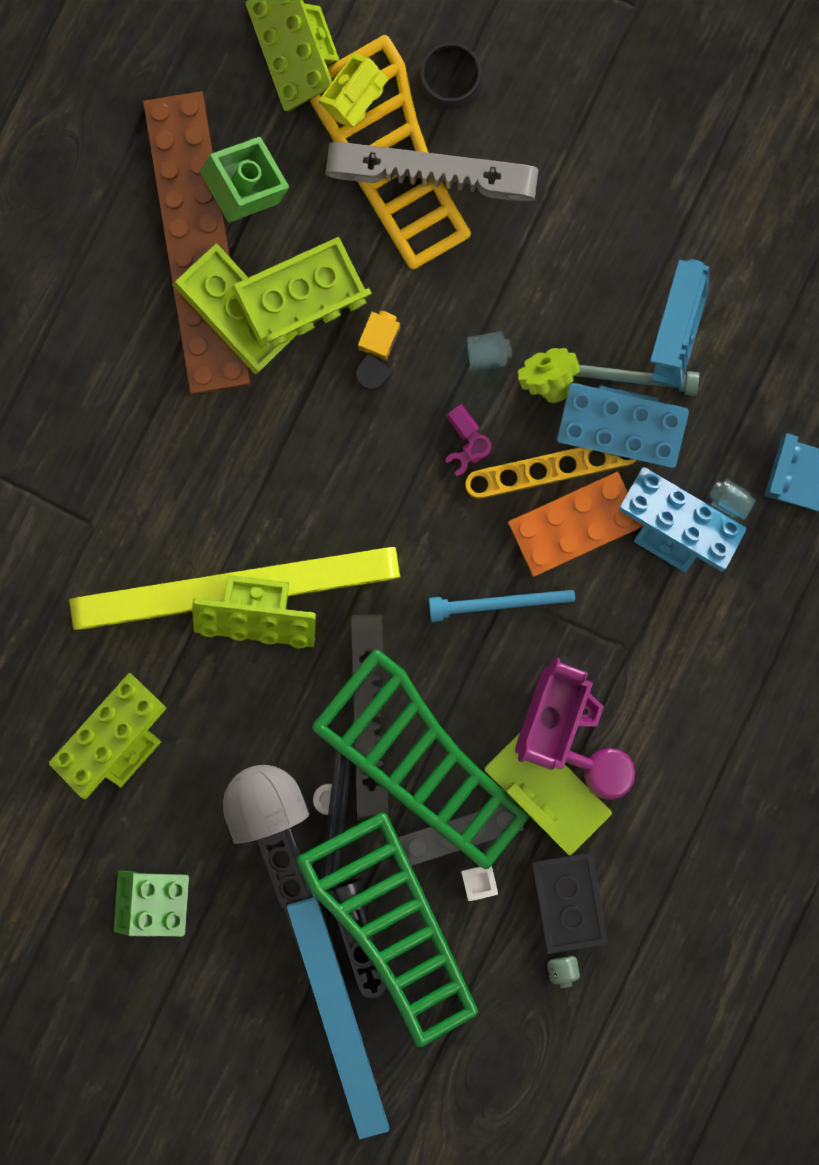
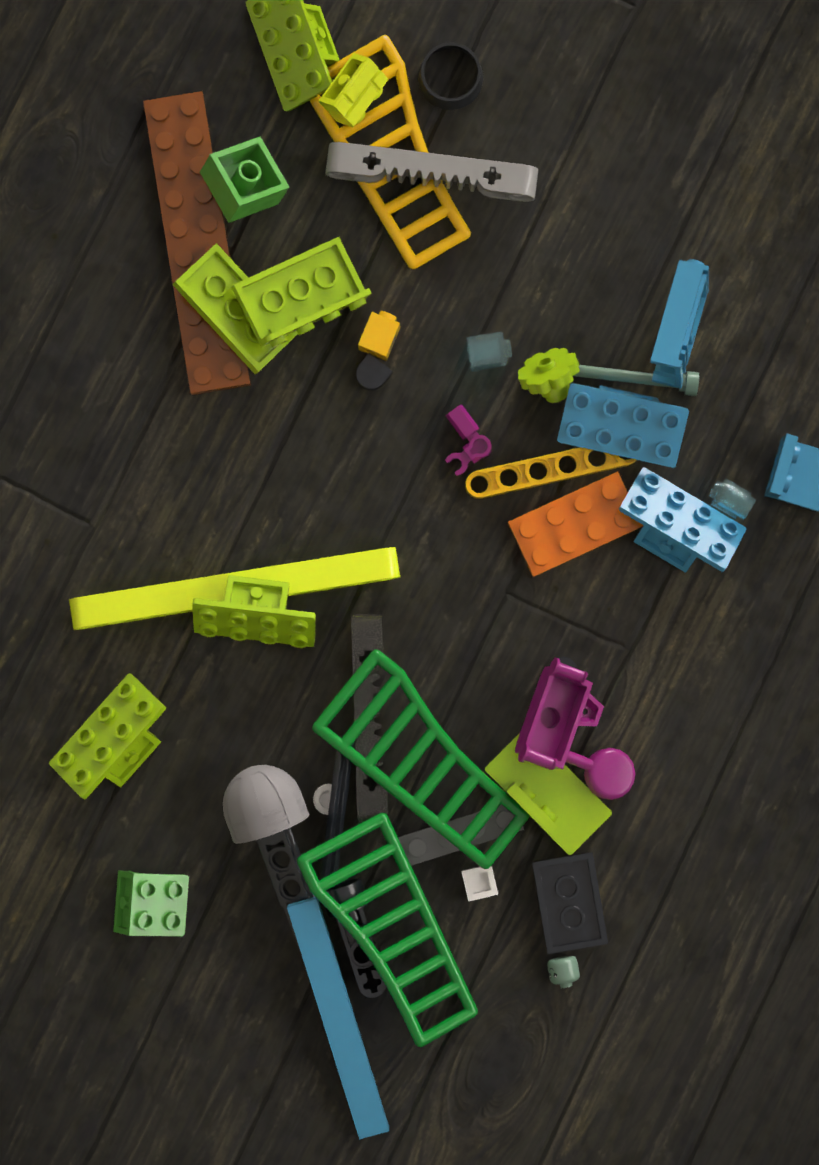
dark azure piece [429,590,575,622] -> none

